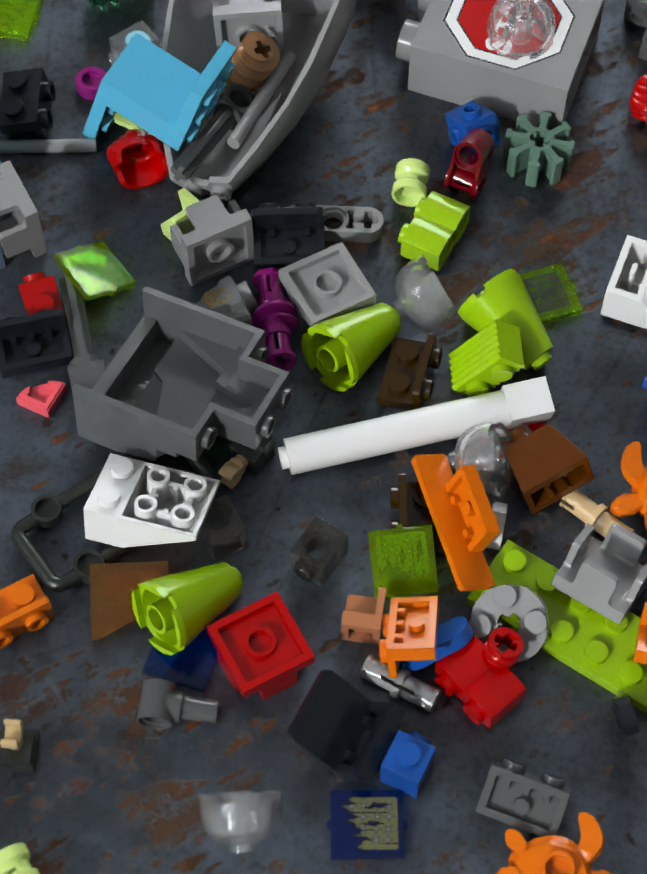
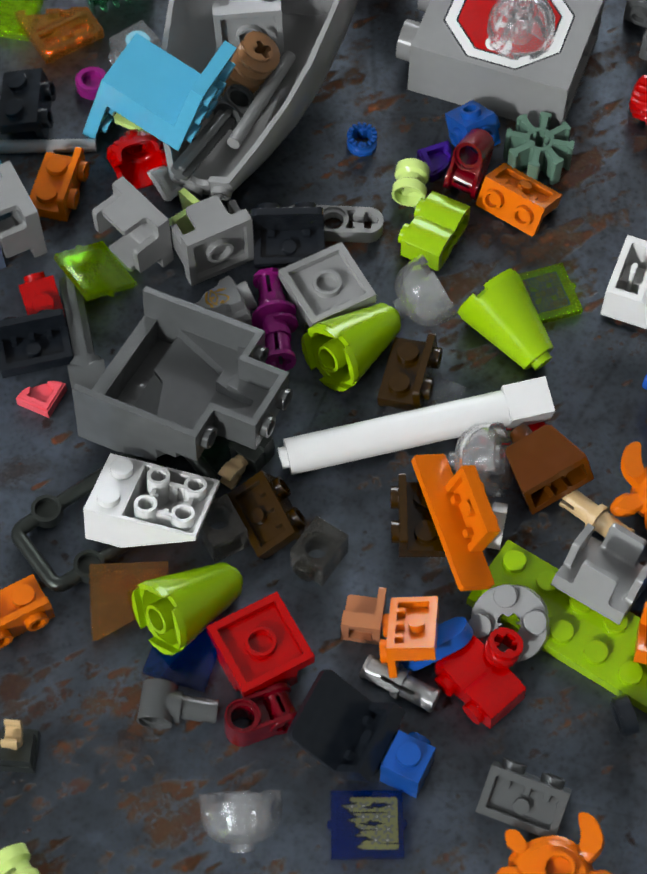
clear neon green piece [368,524,439,598] -> none
lime brick [448,319,525,397] -> none
none -> clear orange wing [15,6,104,65]
none -> orange bracket [30,147,90,222]
none -> light grey panel [92,176,174,273]
none -> white tile [147,166,182,201]
none -> dark red piece [224,682,297,747]
none -> dark brown bracket [226,470,310,560]
none -> blue bush [347,122,378,157]
none -> dark purple tile [417,140,451,183]
none -> orange bracket [476,163,562,236]

